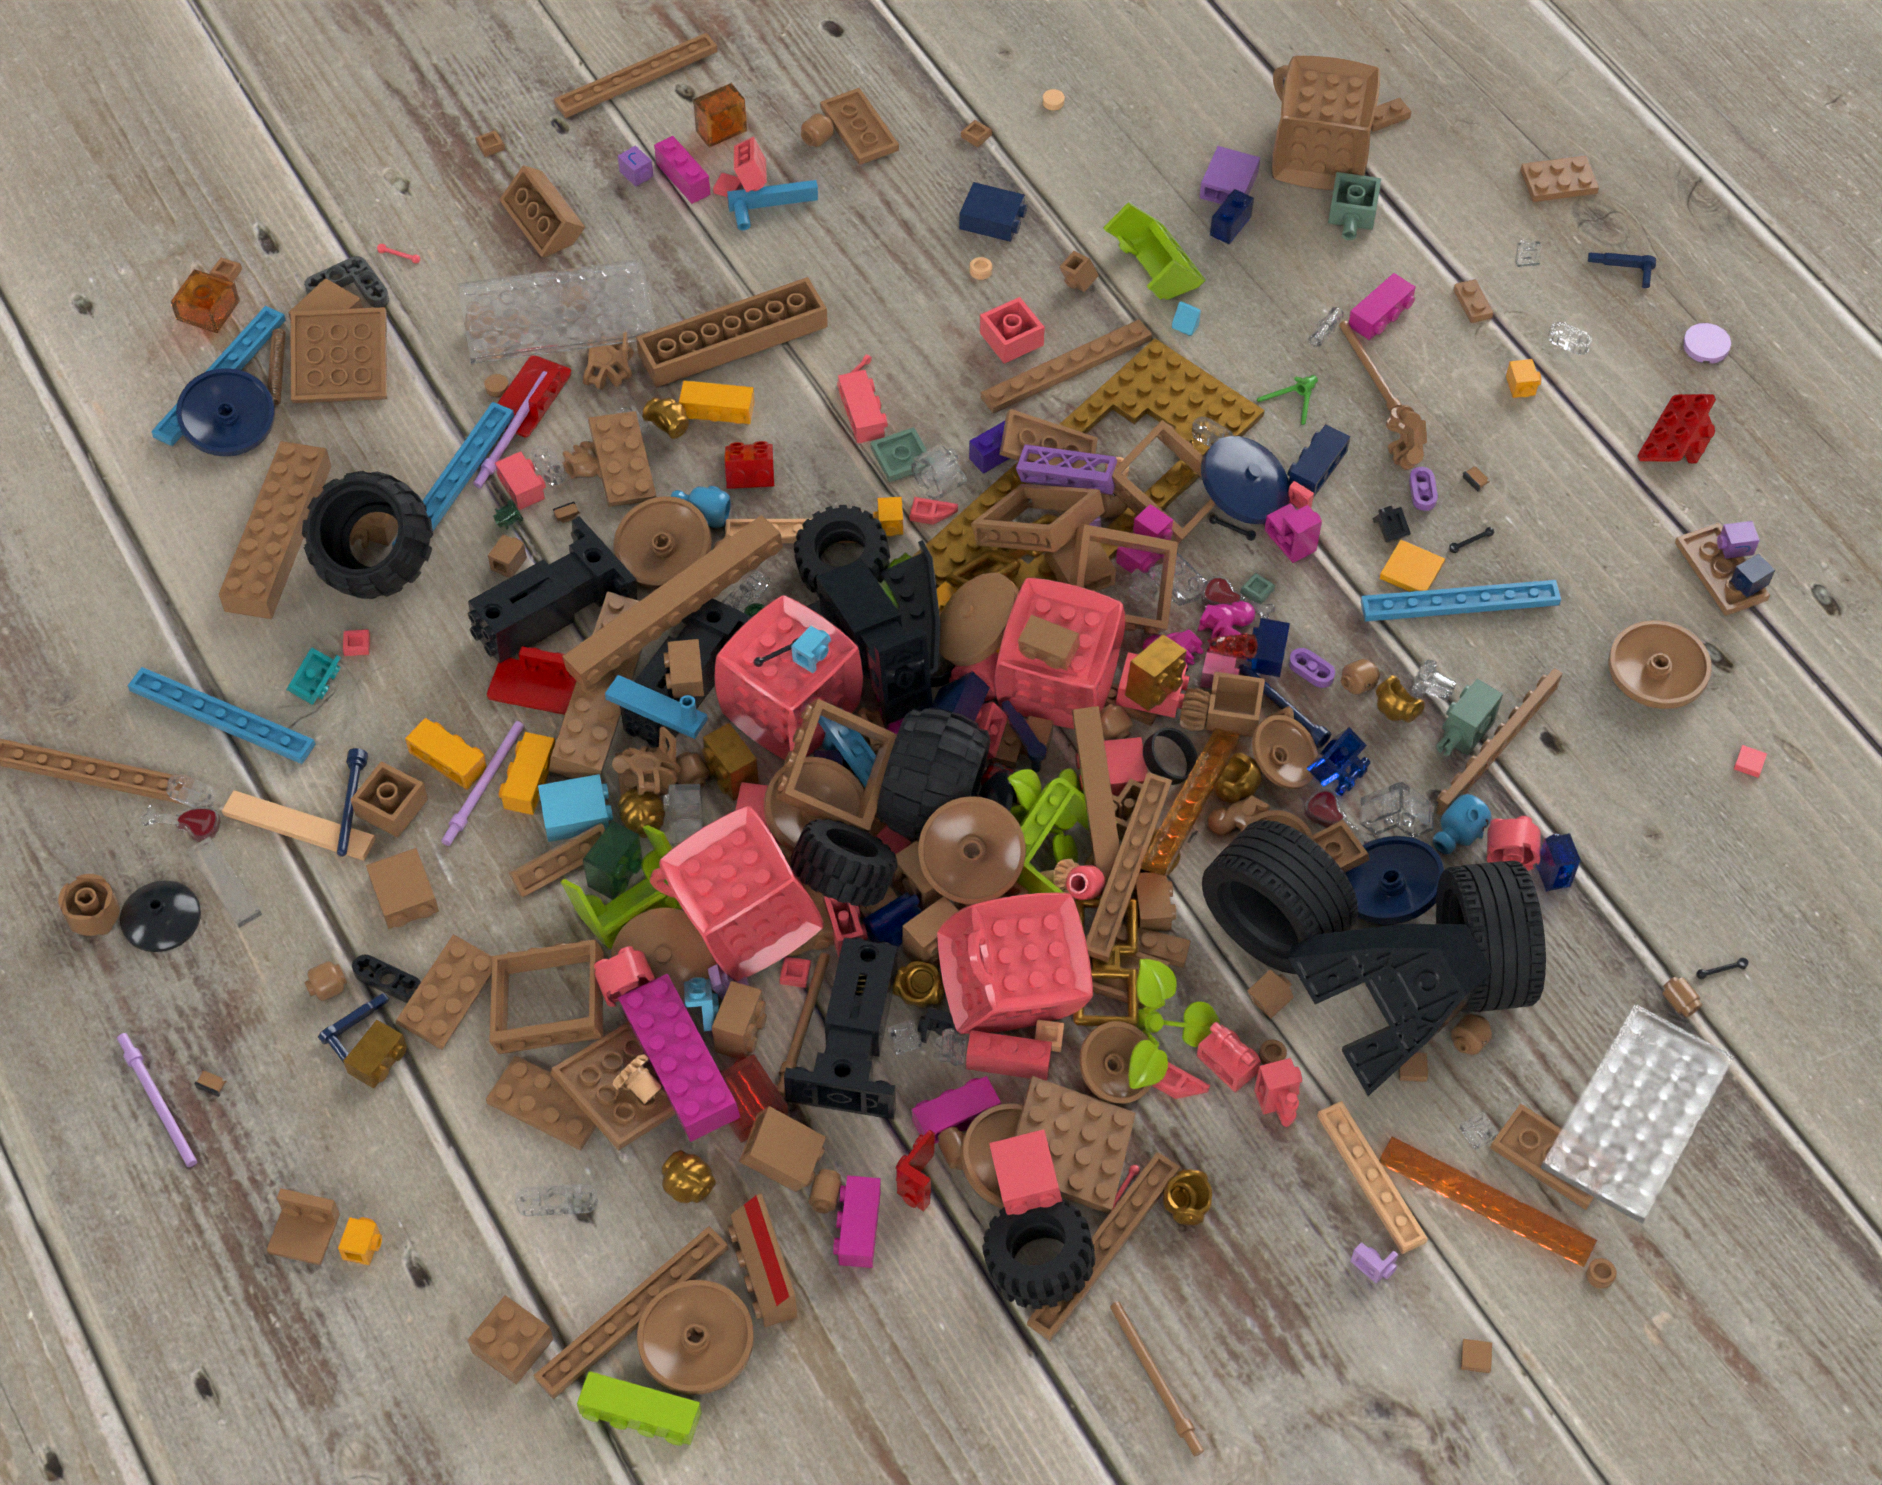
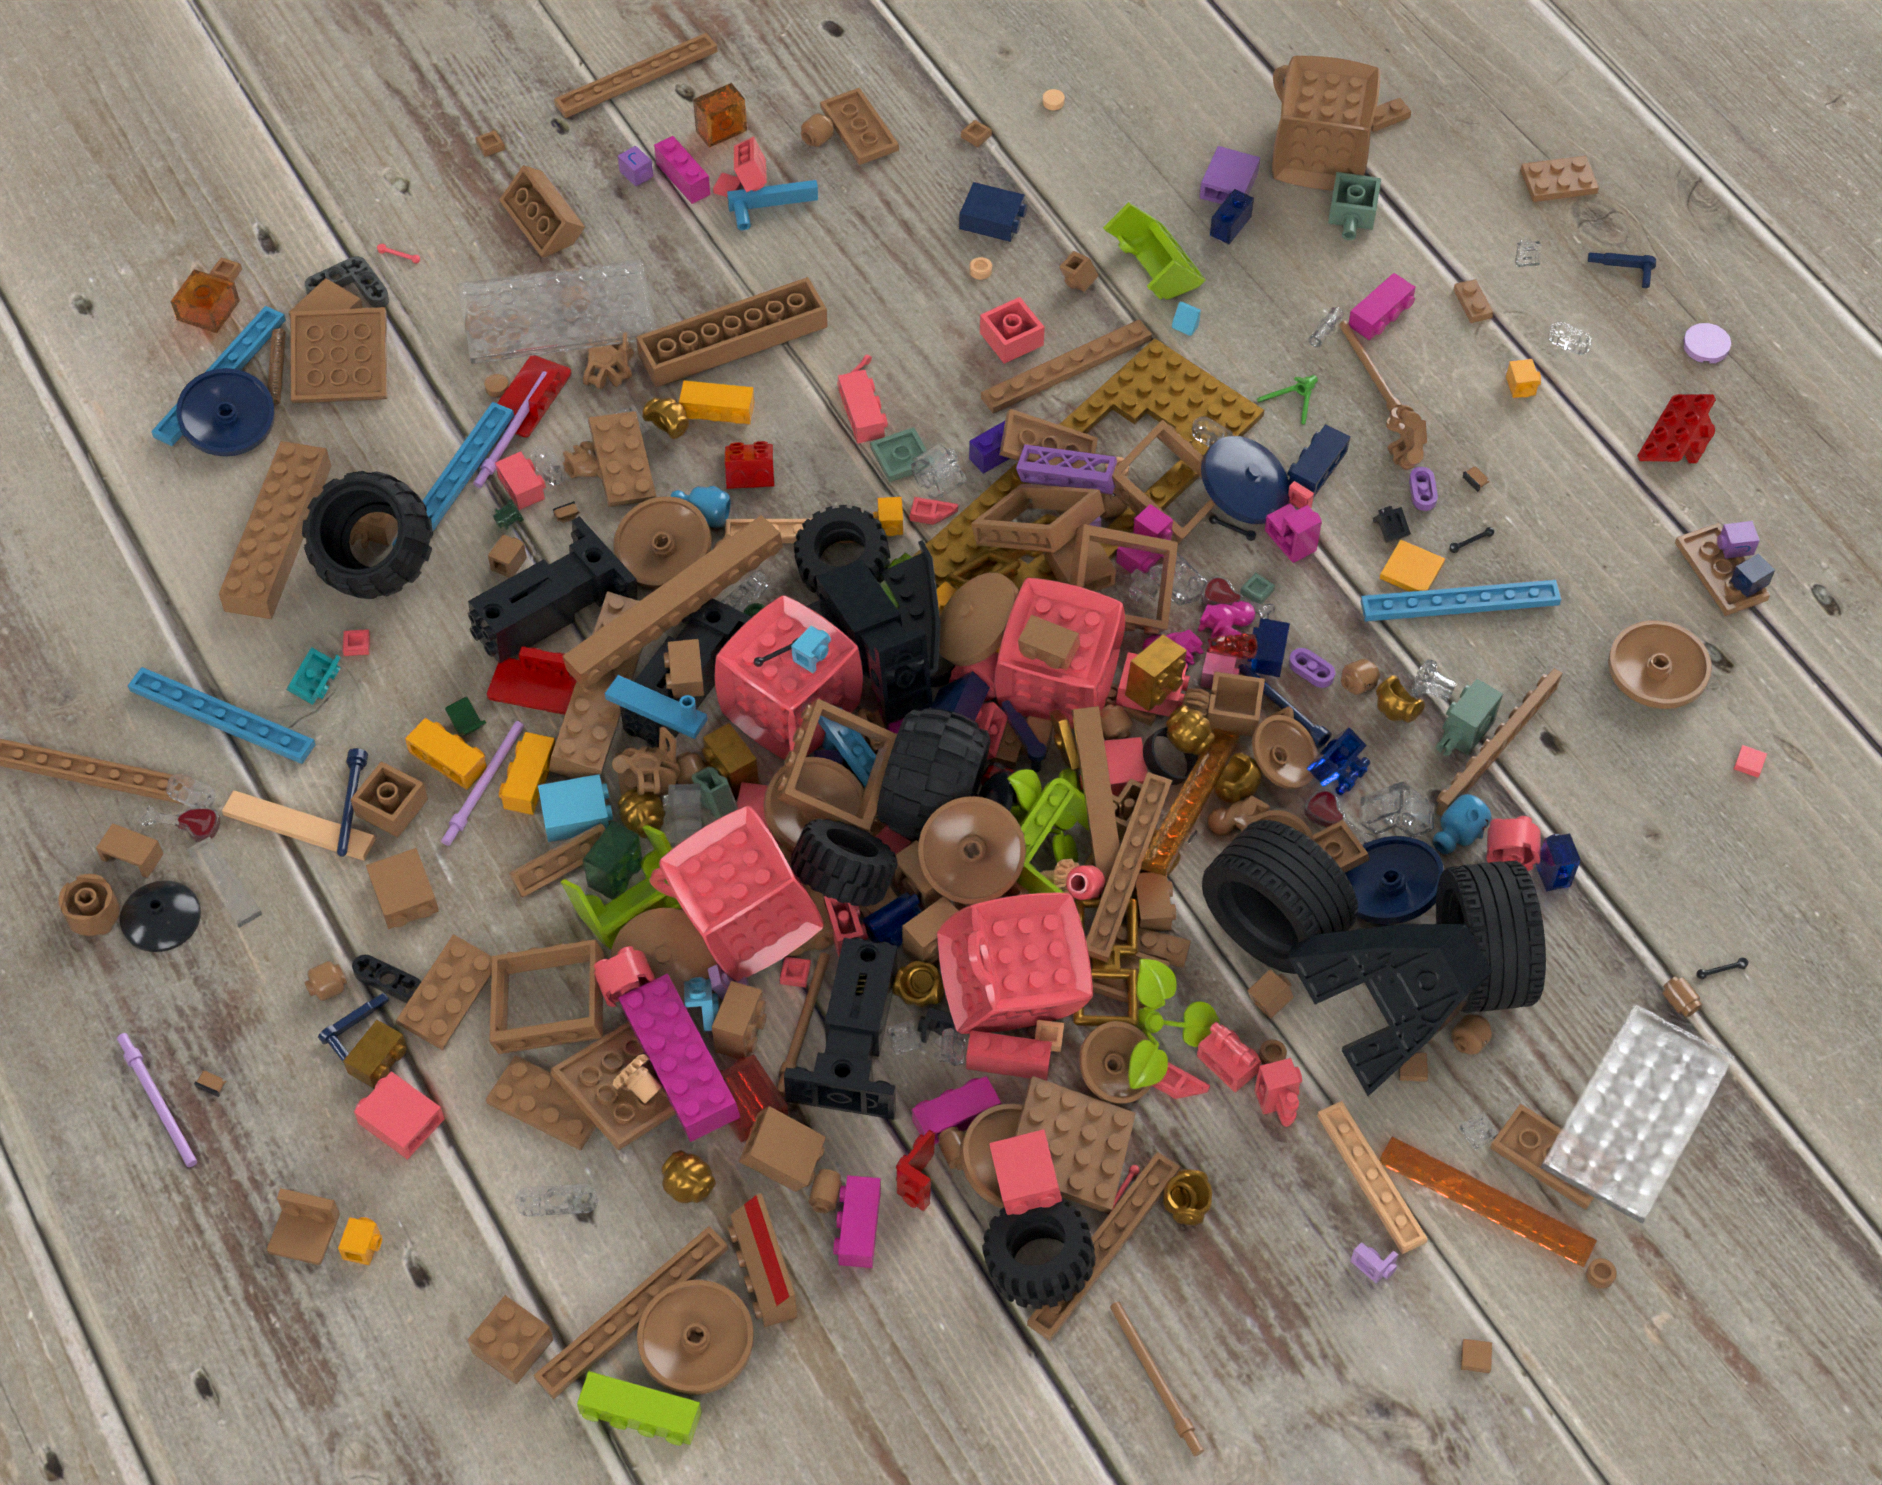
none -> medium nougat panel [96,823,163,878]
none -> coral brick [354,1071,445,1160]
none -> dark green bracket [445,697,486,738]
none -> sand green brick [692,767,738,818]
none -> pearl gold plate [1049,709,1080,770]
none -> pearl gold hair [1165,705,1215,755]

